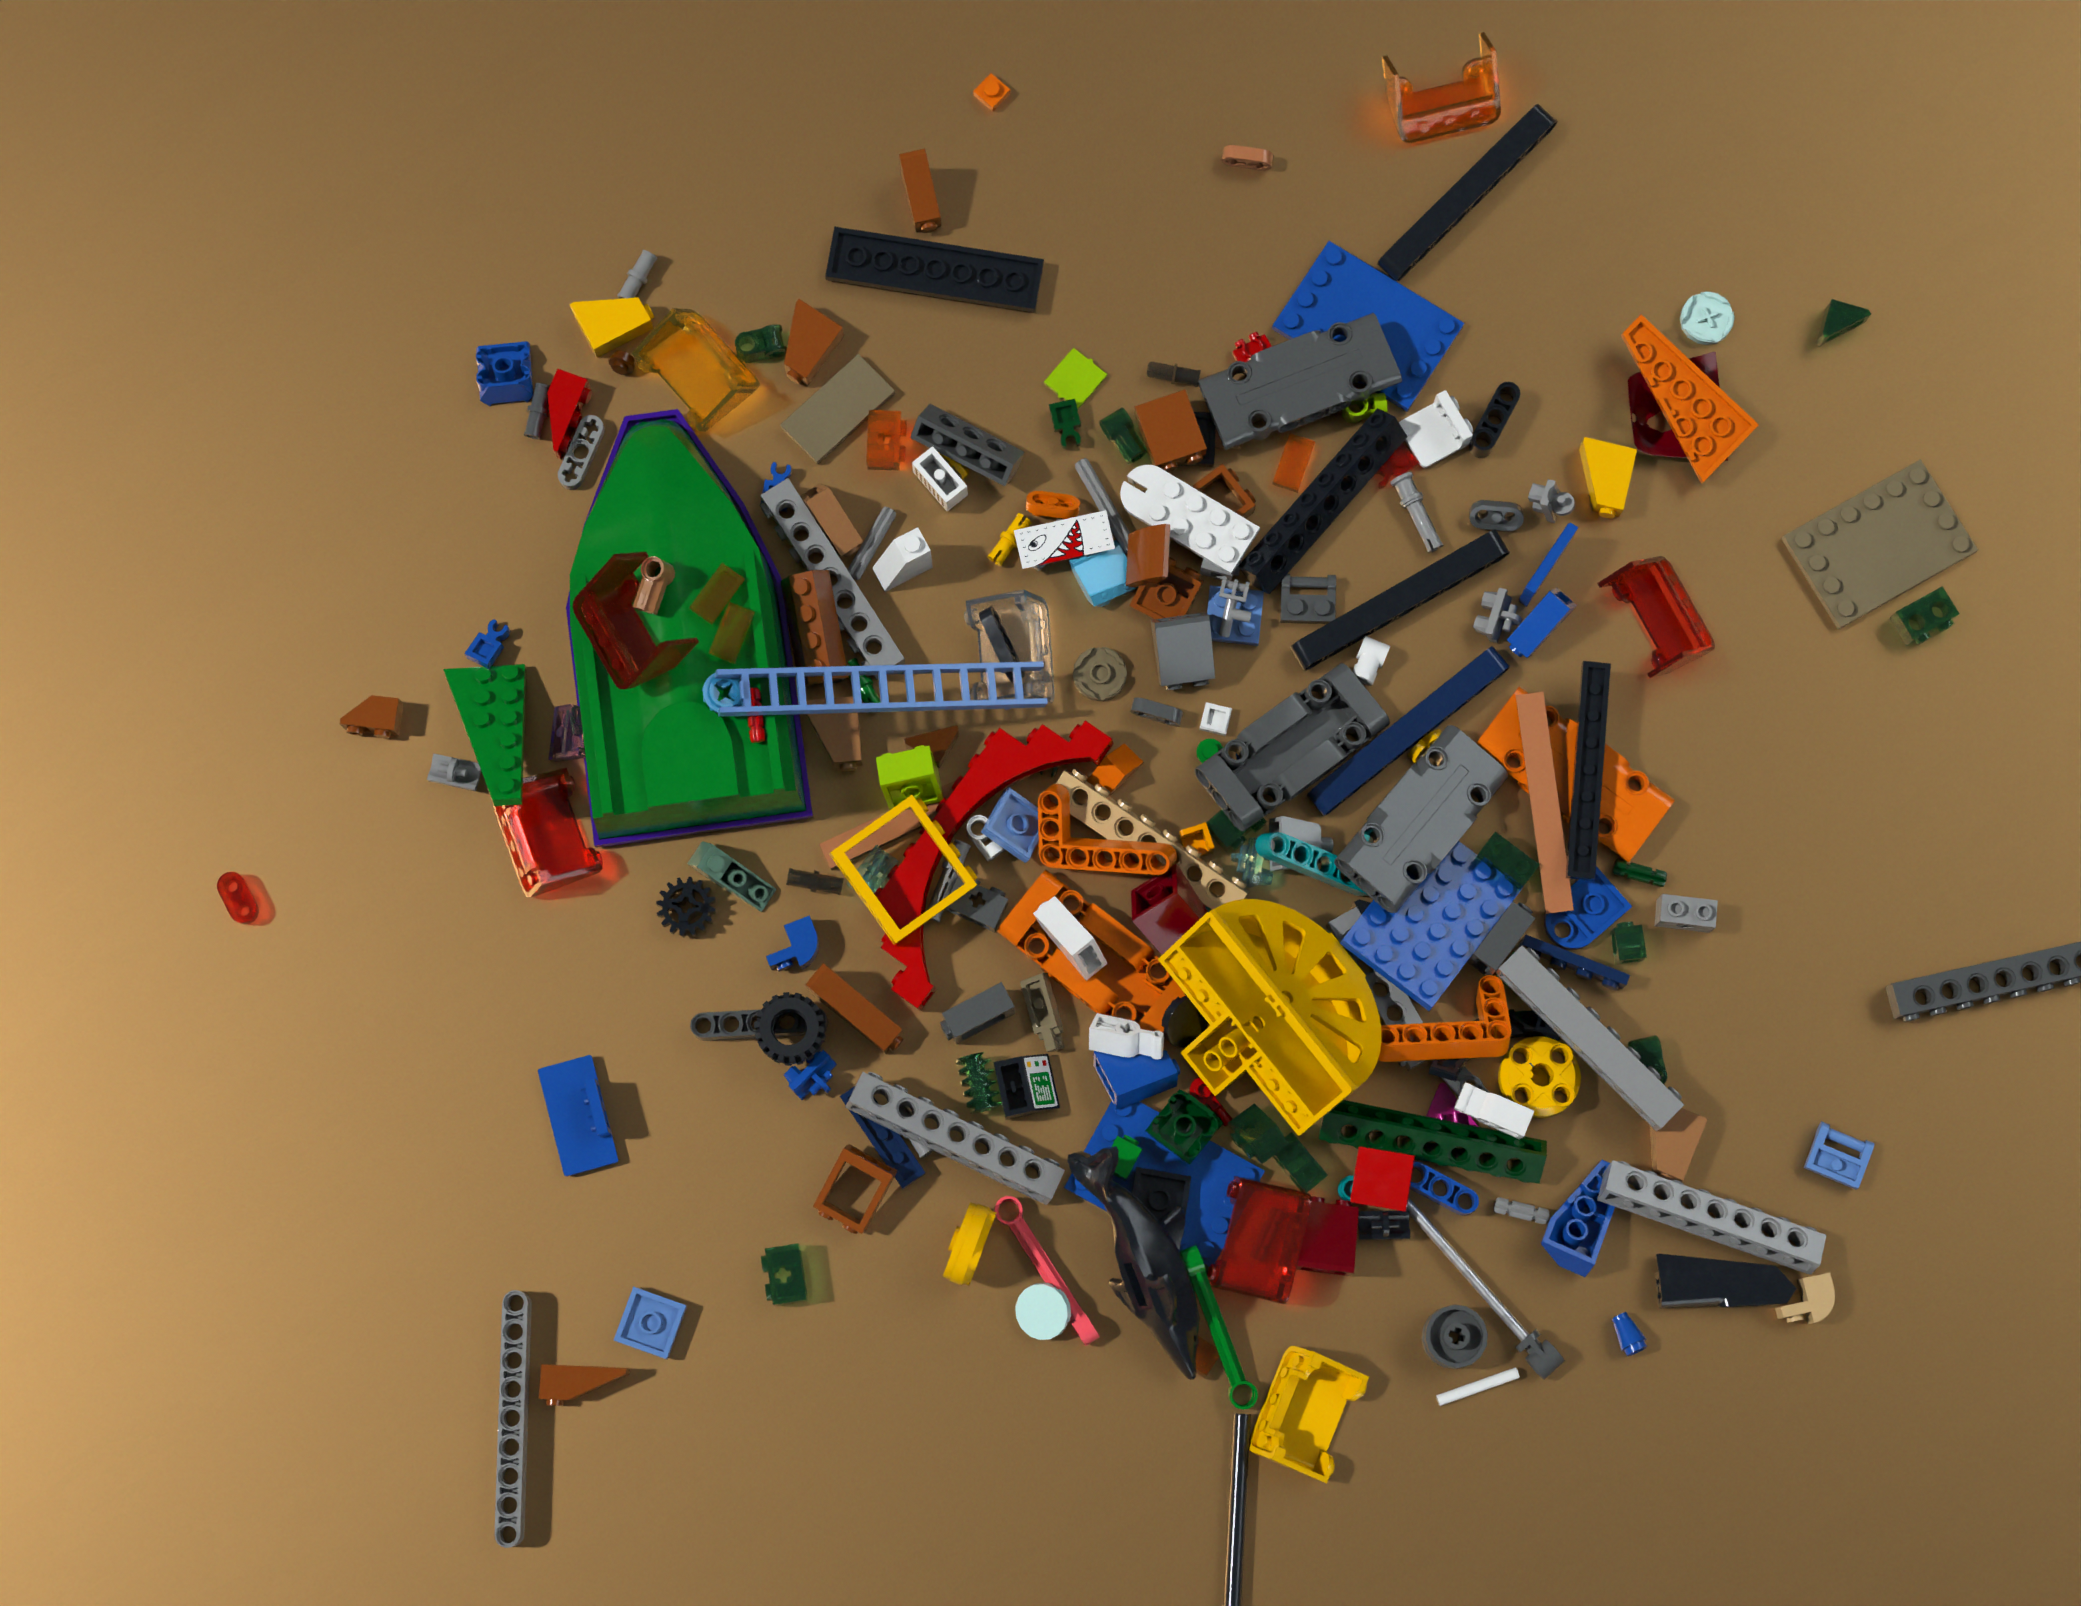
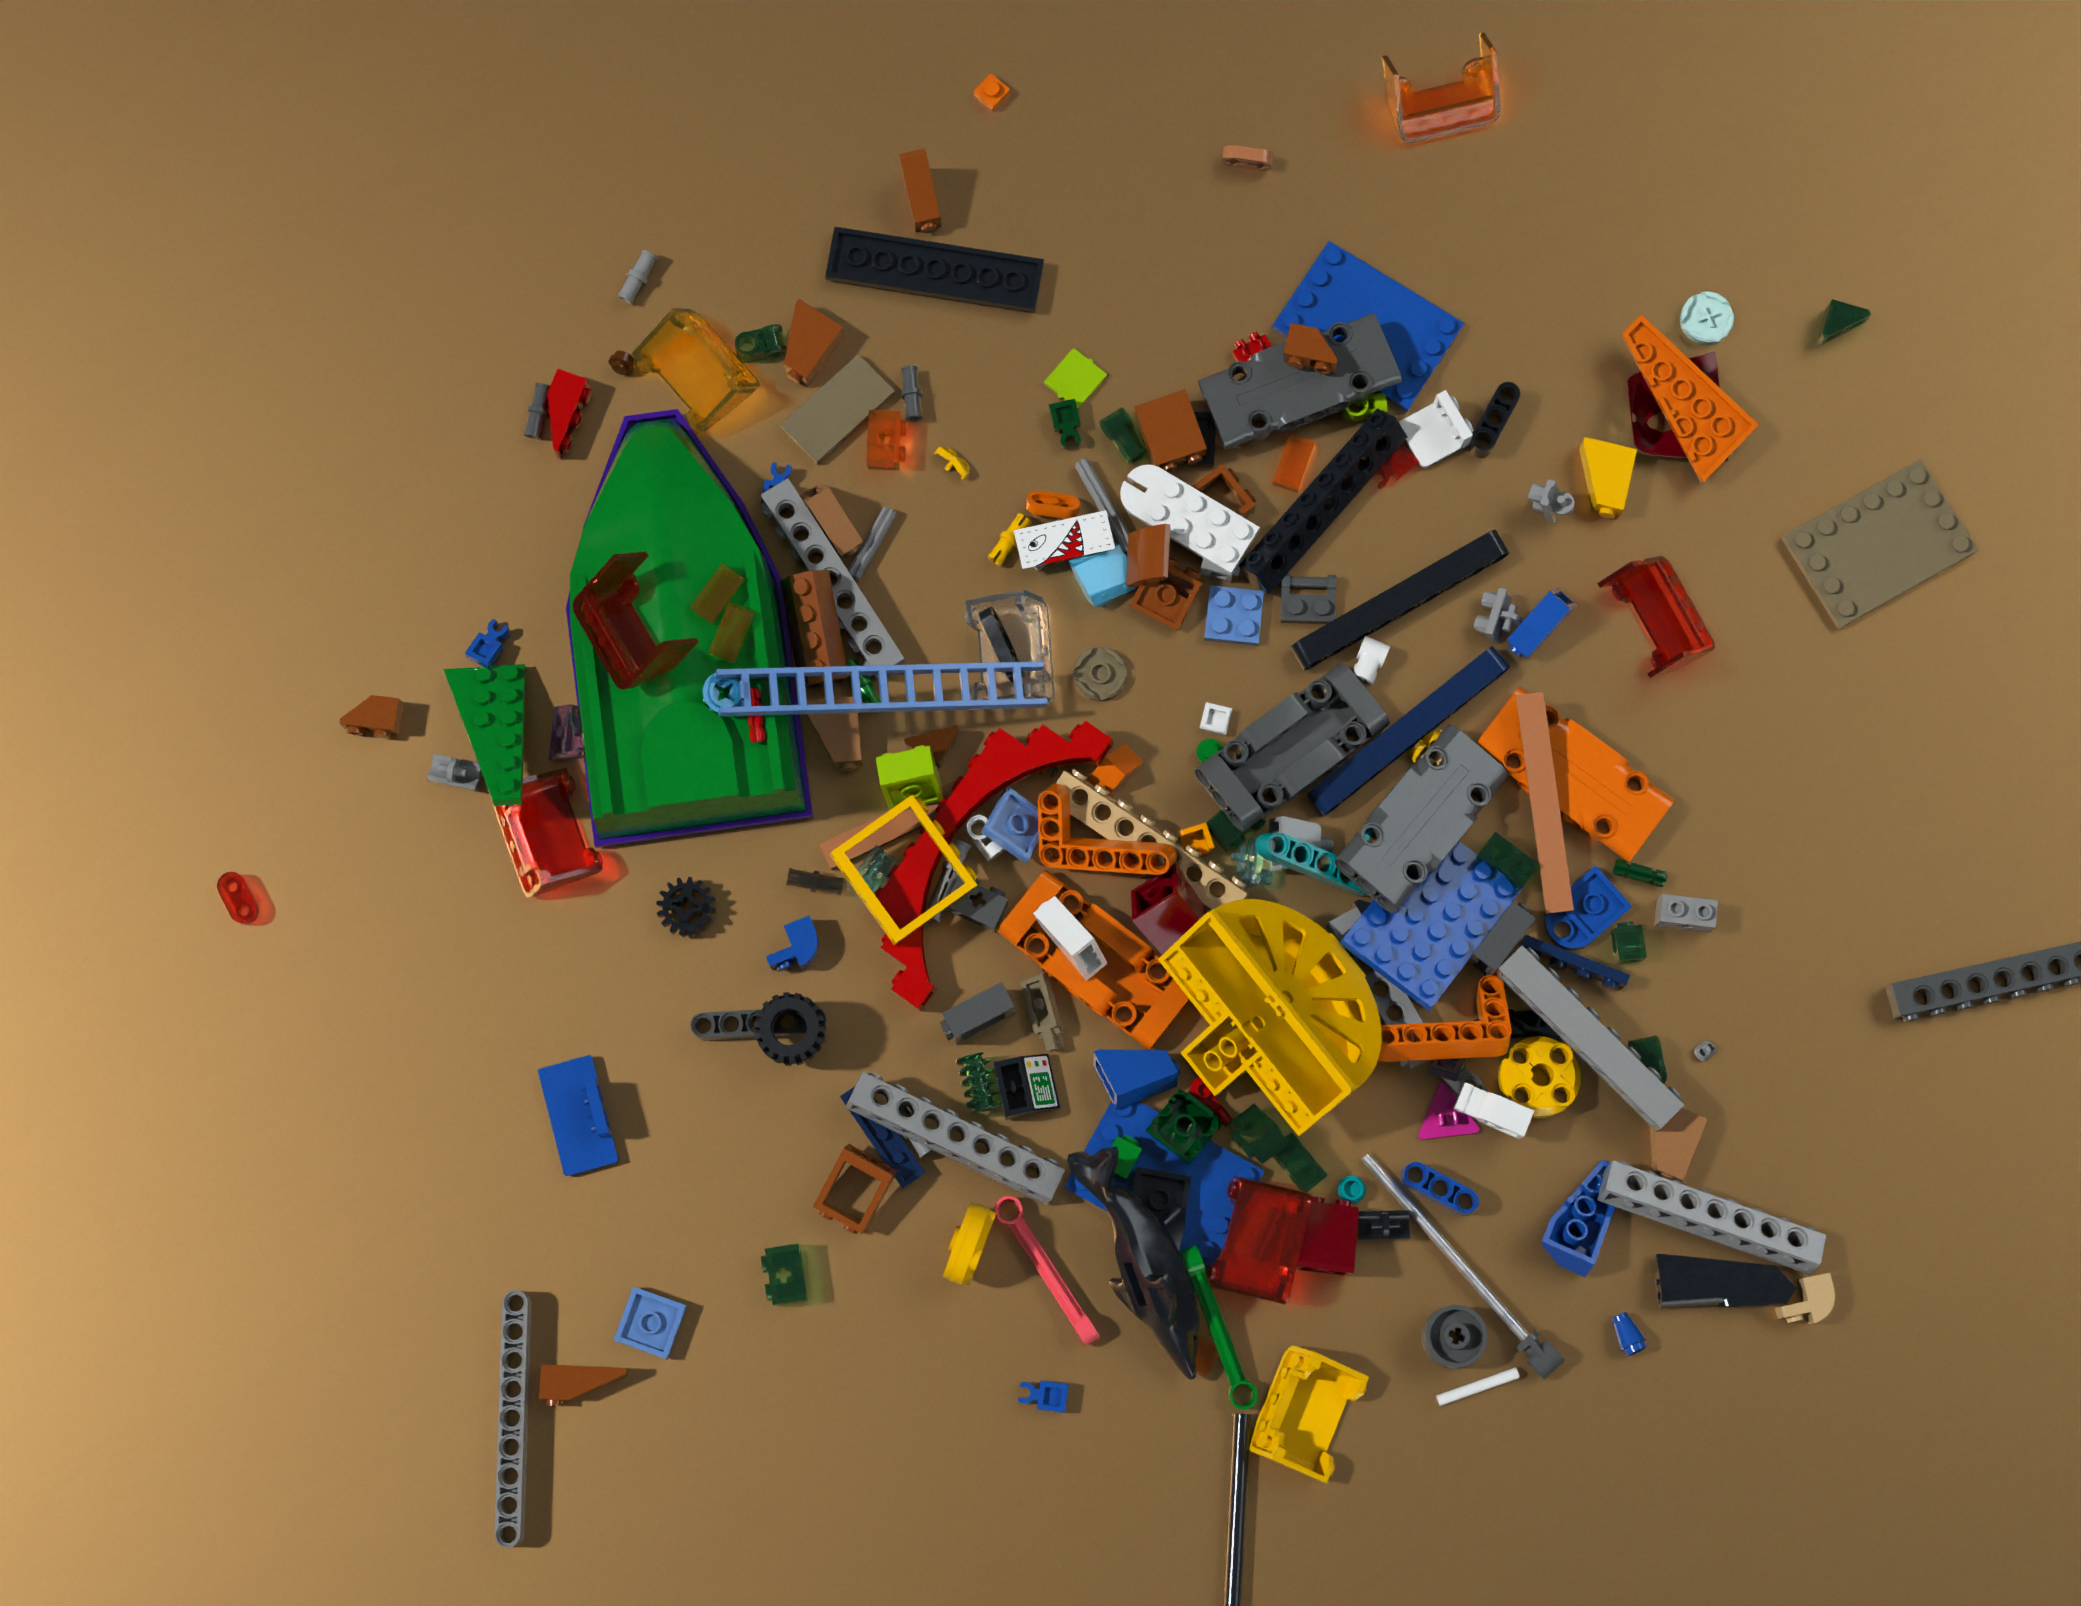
blue slope [476,341,533,406] -> none
light grey beam [558,415,605,490] -> none
yellow slope [569,297,655,358] -> none
medium nougat piece [633,556,675,615] -> none
sand green slope [687,841,776,912] -> none
blue hips [784,1050,837,1100] -> none
dark orange slope [805,963,904,1054] -> none
white slope [872,527,933,592] -> none
dark grey brick [910,404,1025,486] -> none
white brick [912,446,968,512] -> none
light aqua tile [1015,1283,1071,1340] -> none
white piece [1089,1013,1164,1059] -> none
dark grey beam [1130,697,1183,726] -> none
clear smoke axle [1147,361,1201,387] -> none
dark grey slope [1150,612,1215,690] -> none
black tile [1161,994,1208,1048] -> none
light grey arm [1219,577,1252,638] -> none
dark green brick [1318,1100,1547,1184] -> none
red tile [1350,1146,1415,1212] -> none
black beam [1377,104,1558,282] -> none
light grey pin [1390,472,1444,553] -> none
dark grey plate [1469,500,1524,531] -> none
light grey axle [1494,1197,1549,1224] -> none
blue tile [1519,522,1578,607] -> none
black plate [1566,661,1611,881] -> none
medium blue plate [1804,1121,1874,1189] -> none
clear green brick [1890,586,1960,646] -> none
none -> dark grey pin [901,366,923,422]
none -> blue plate [1018,1381,1069,1413]
none -> dark orange slope [1283,323,1338,374]
none -> light grey rock [1694,1040,1717,1061]

